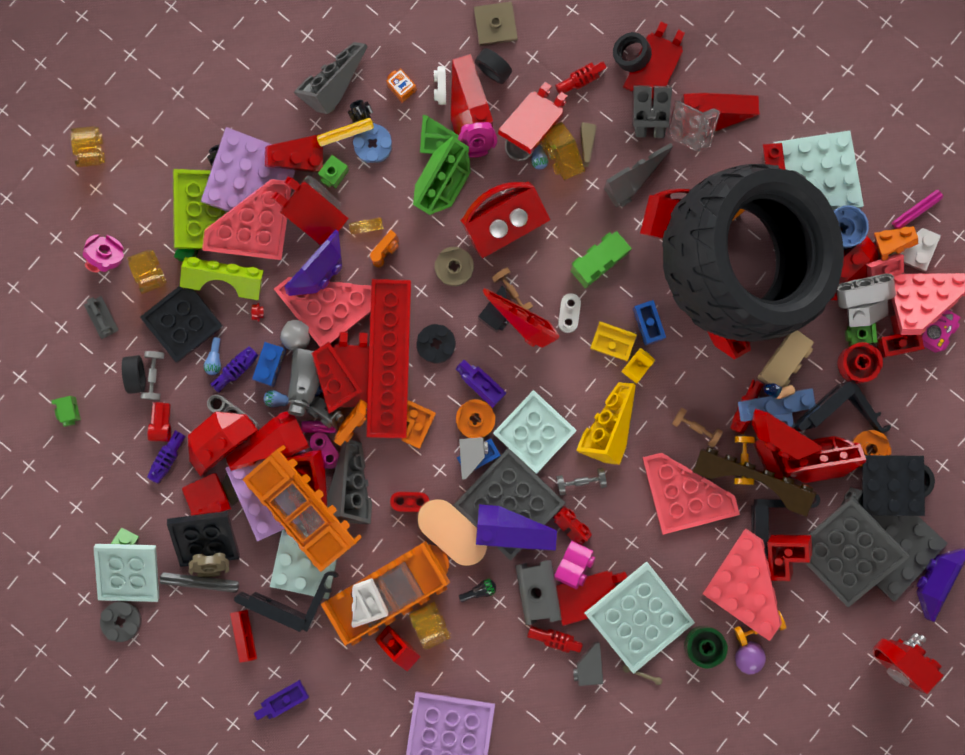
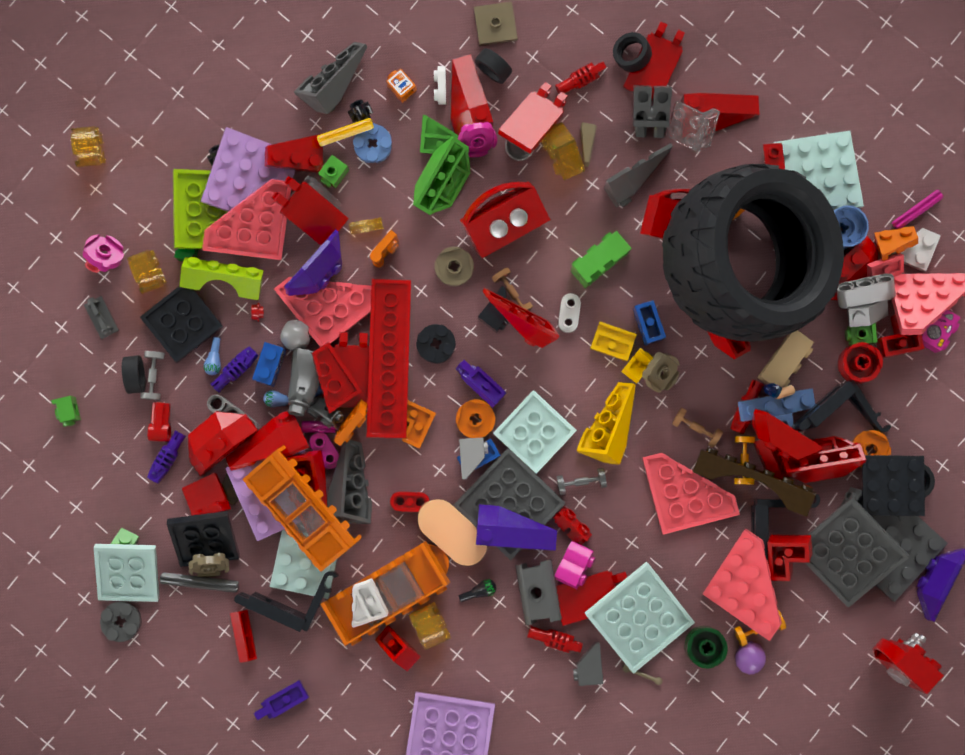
medium blue piece [531,142,549,170] -> none
none -> dark tan plate [642,352,680,393]

